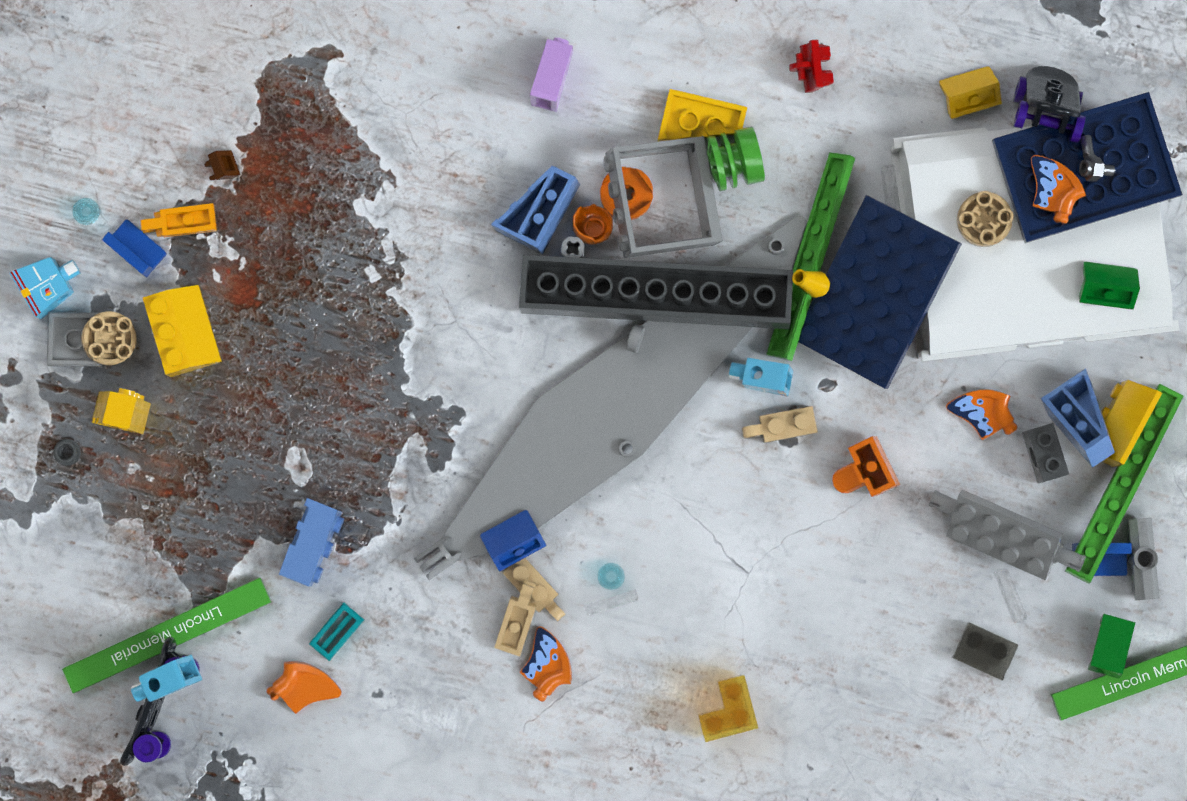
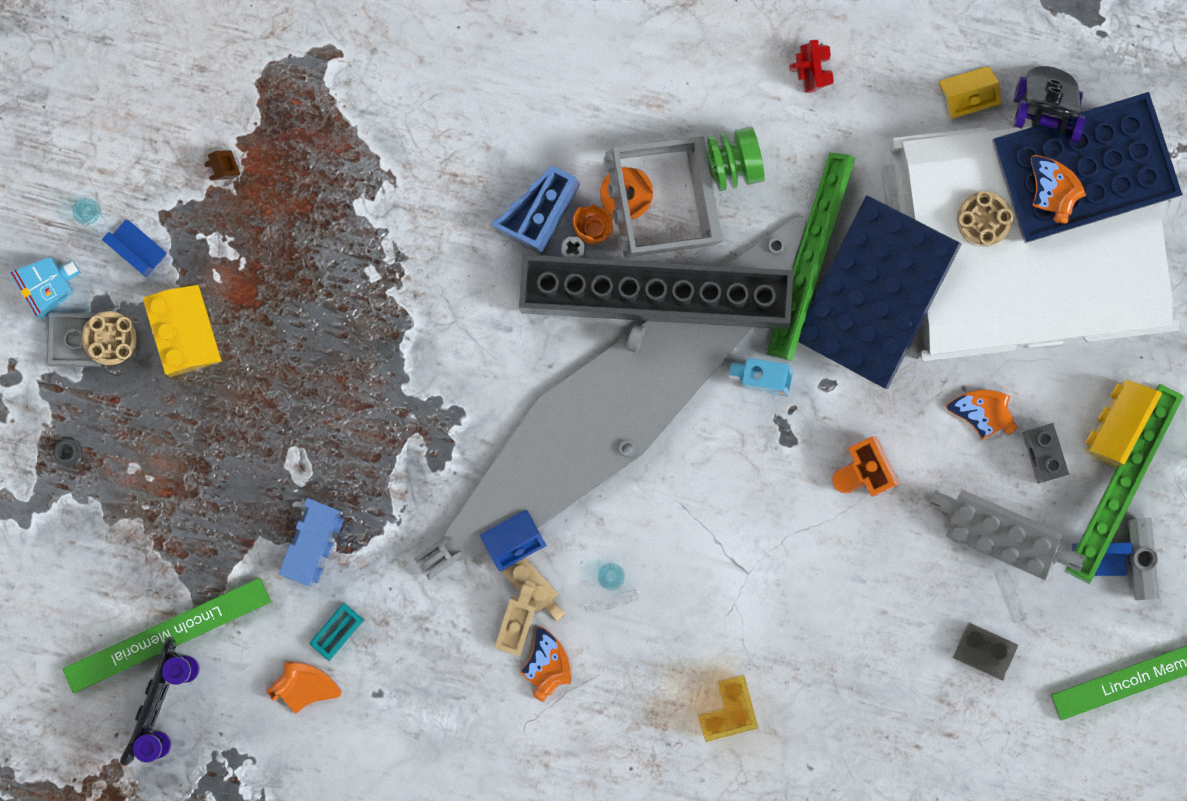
yellow wedge [91,388,151,435] -> none
medium azure torso [131,655,203,702] -> none
light orange hinge [140,203,217,238] -> none
lavender slope [530,37,573,112] -> none
yellow wing [657,89,747,142] -> none
tan plate [742,406,818,443] -> none
yellow cone [792,269,830,298] -> none
medium blue wedge [1041,368,1115,468] -> none
flat silver piece [1079,135,1115,182] -> none
green panel [1079,262,1140,310] -> none
green panel [1088,614,1136,679] -> none

